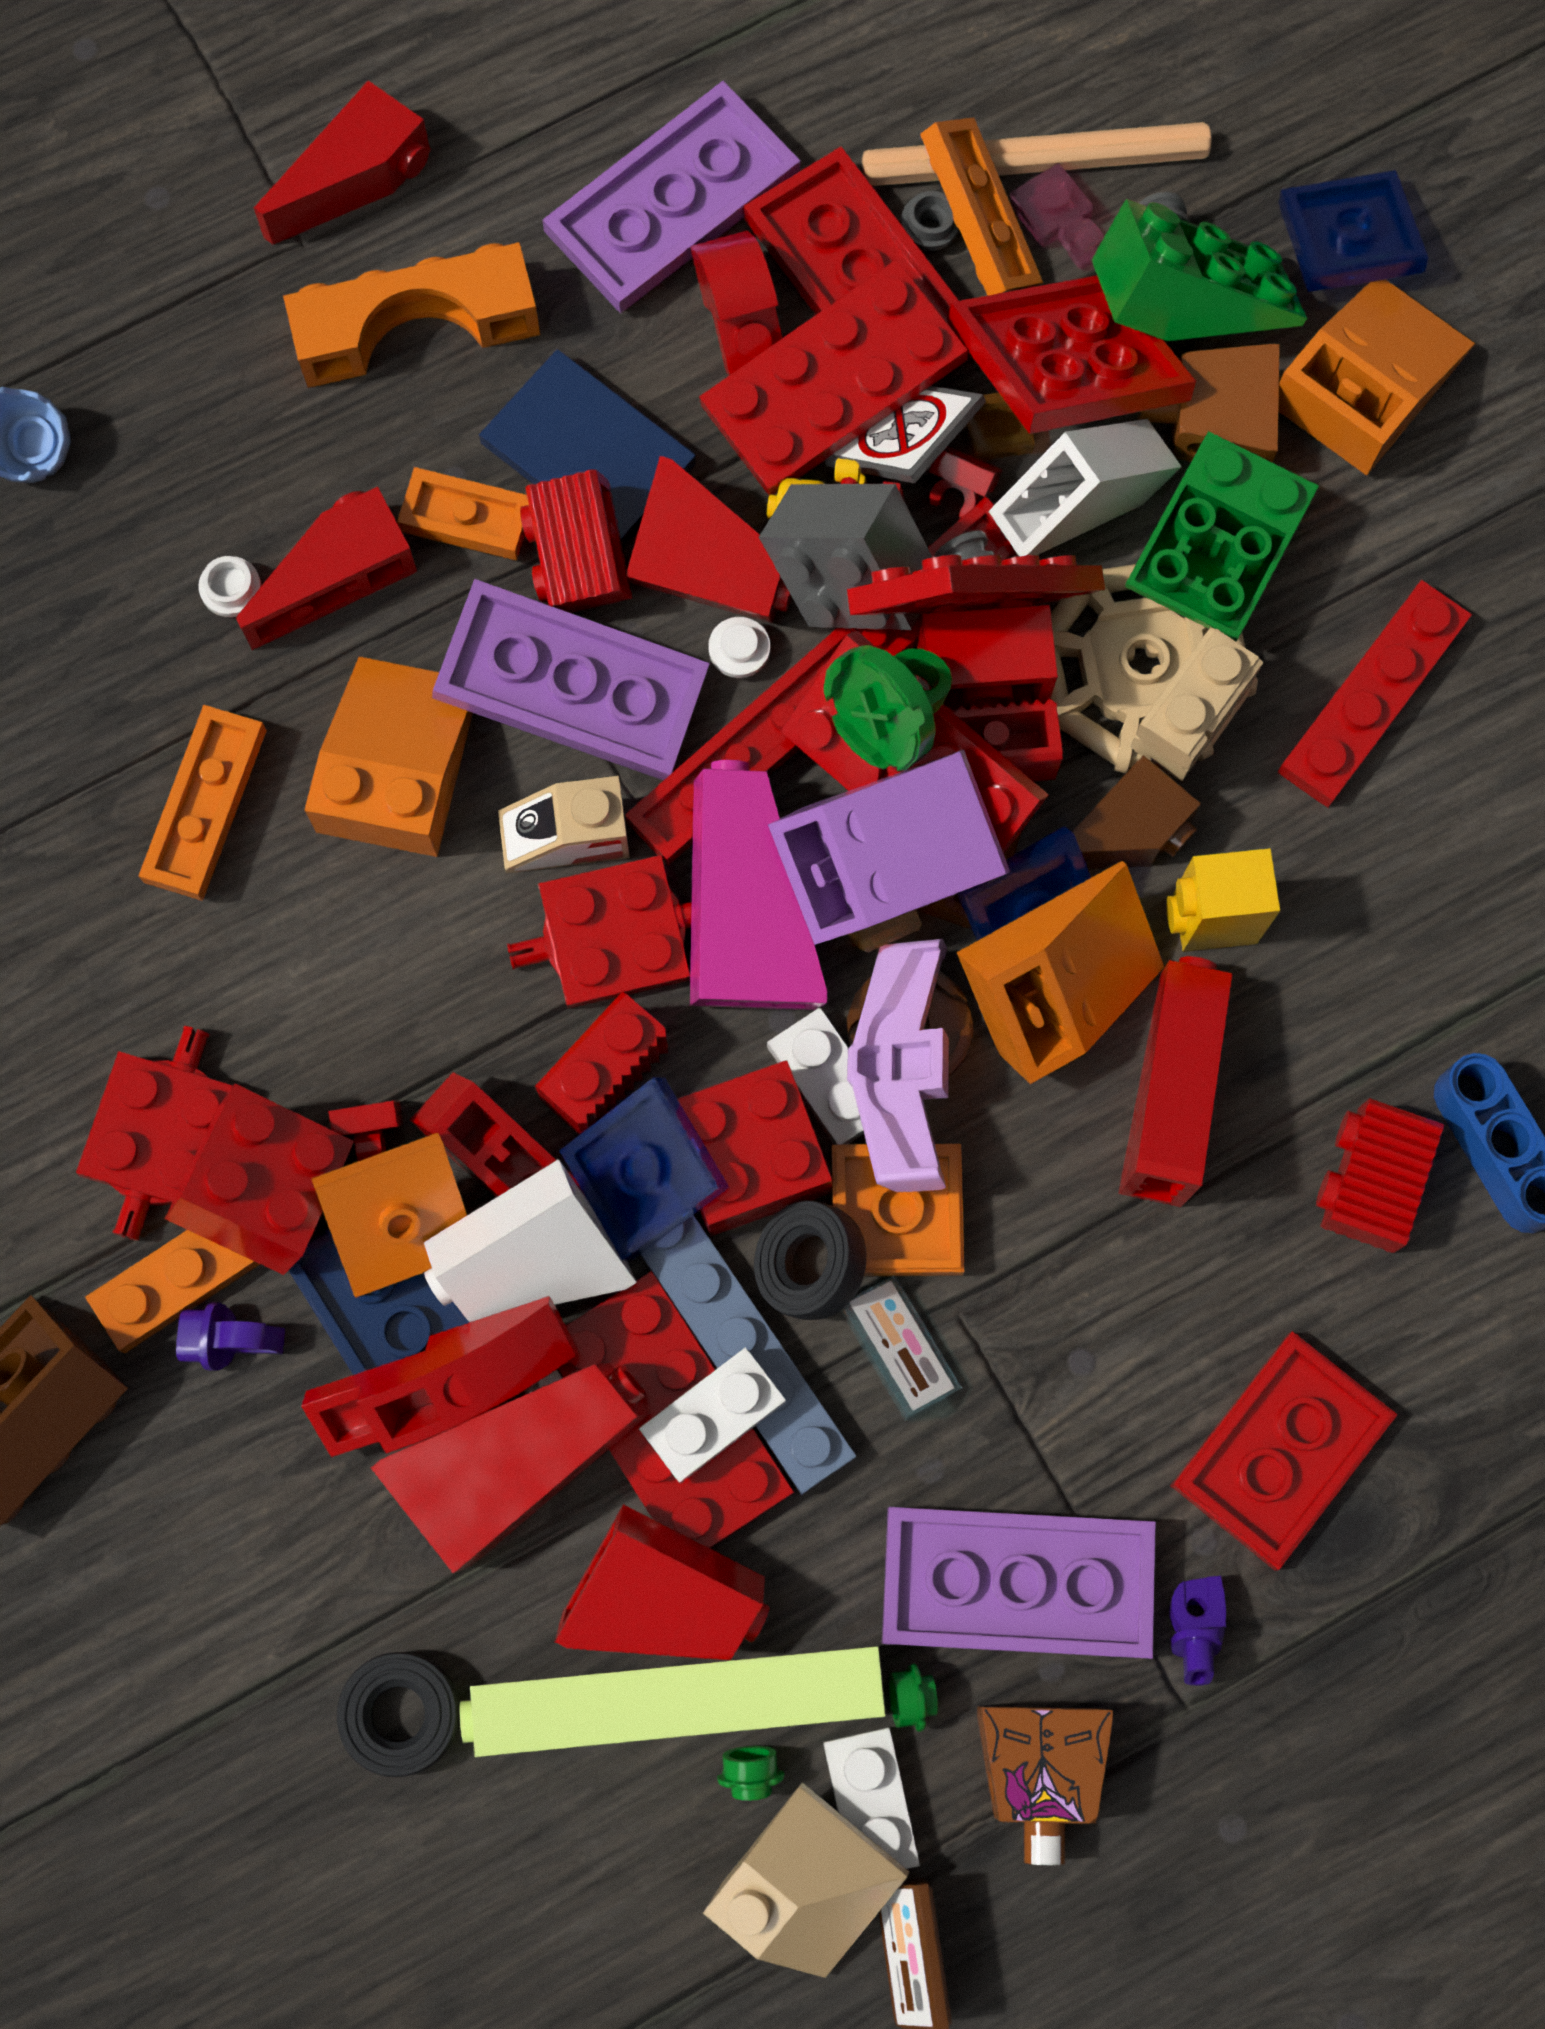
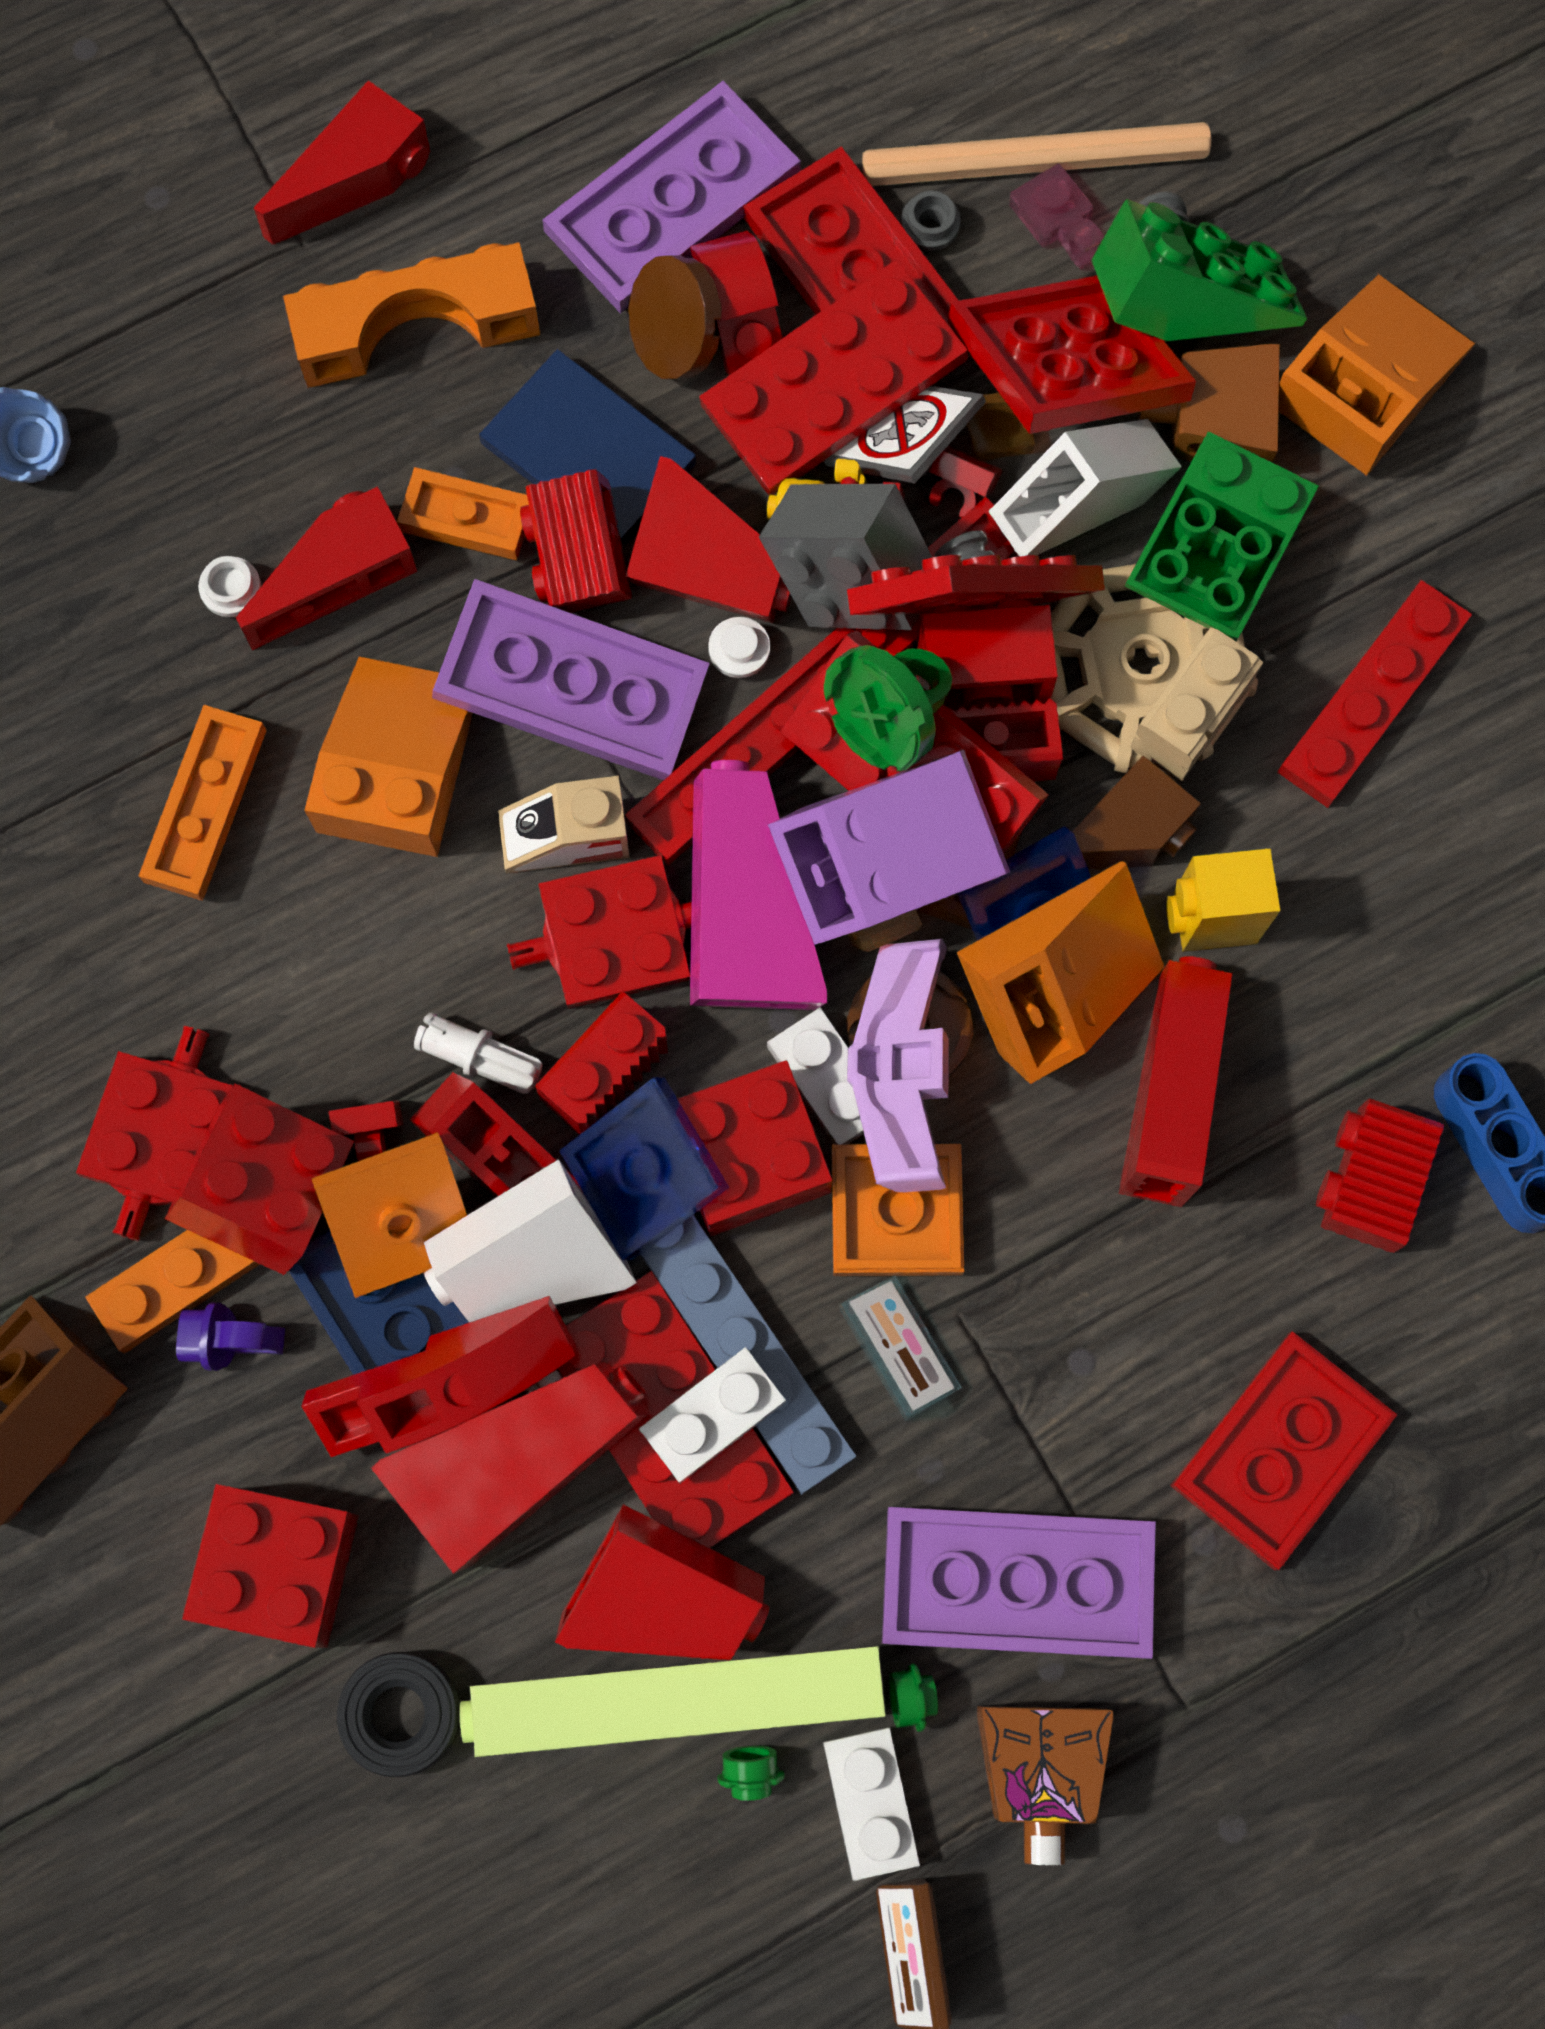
tan slope [703,1783,909,1978] -> none
black tyre [754,1201,867,1320] -> none
orange plate [920,117,1043,296] -> none
dark purple piece [1169,1576,1226,1686] -> none
clear blue plate [1279,170,1428,292] -> none
none -> red brick [182,1484,359,1648]
none -> white axle [414,1012,542,1094]
none -> reddish brown tile [628,255,722,379]

